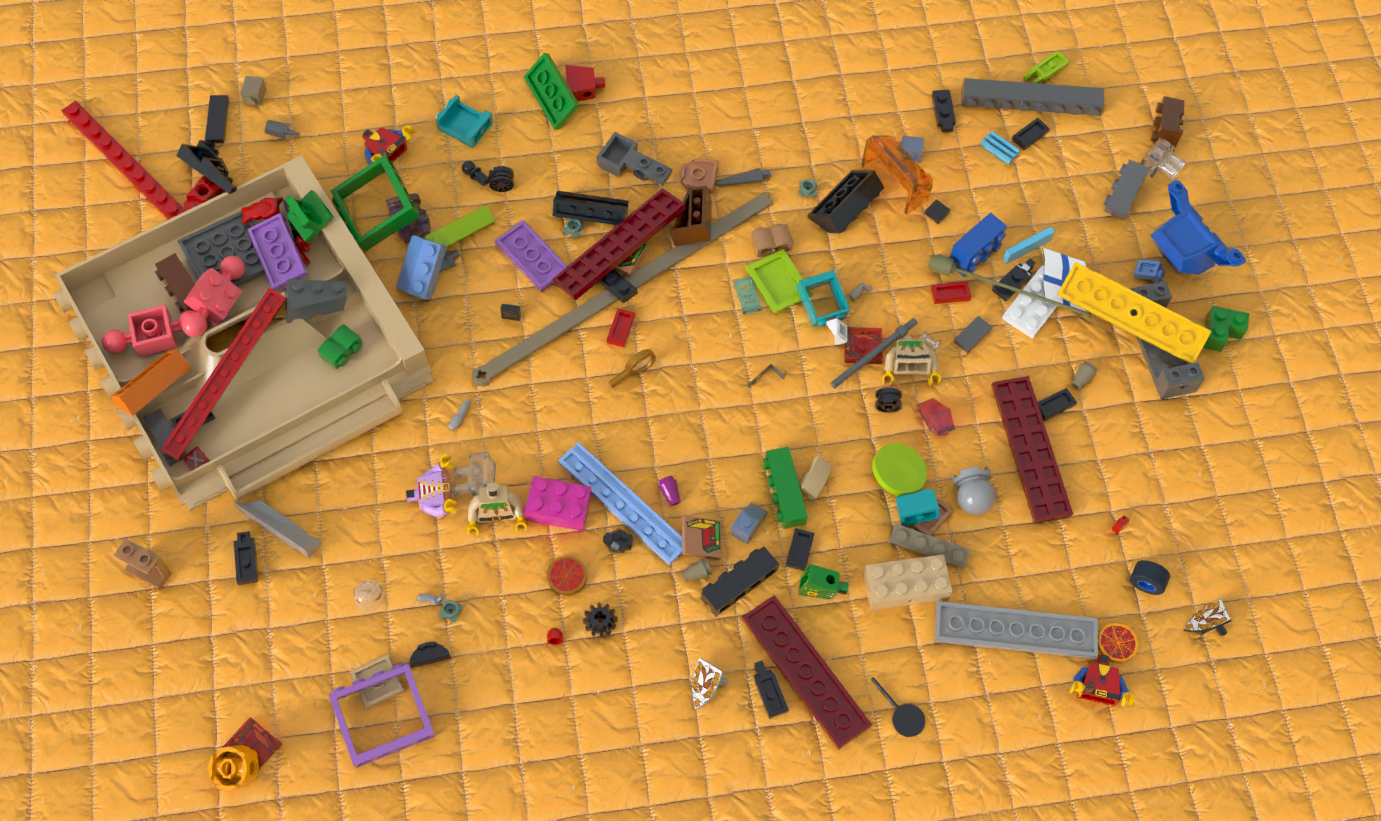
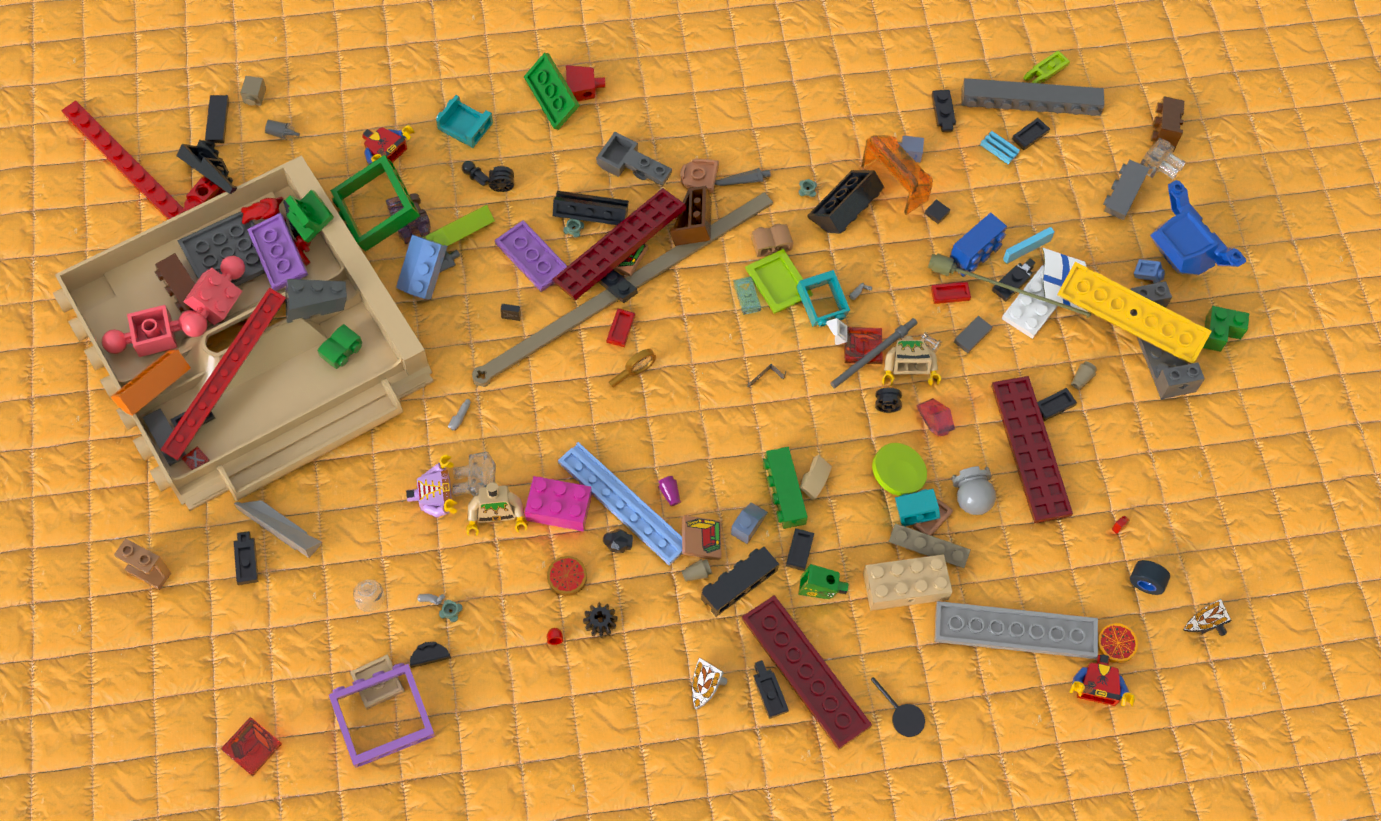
light orange brick [208,745,259,790] -> none

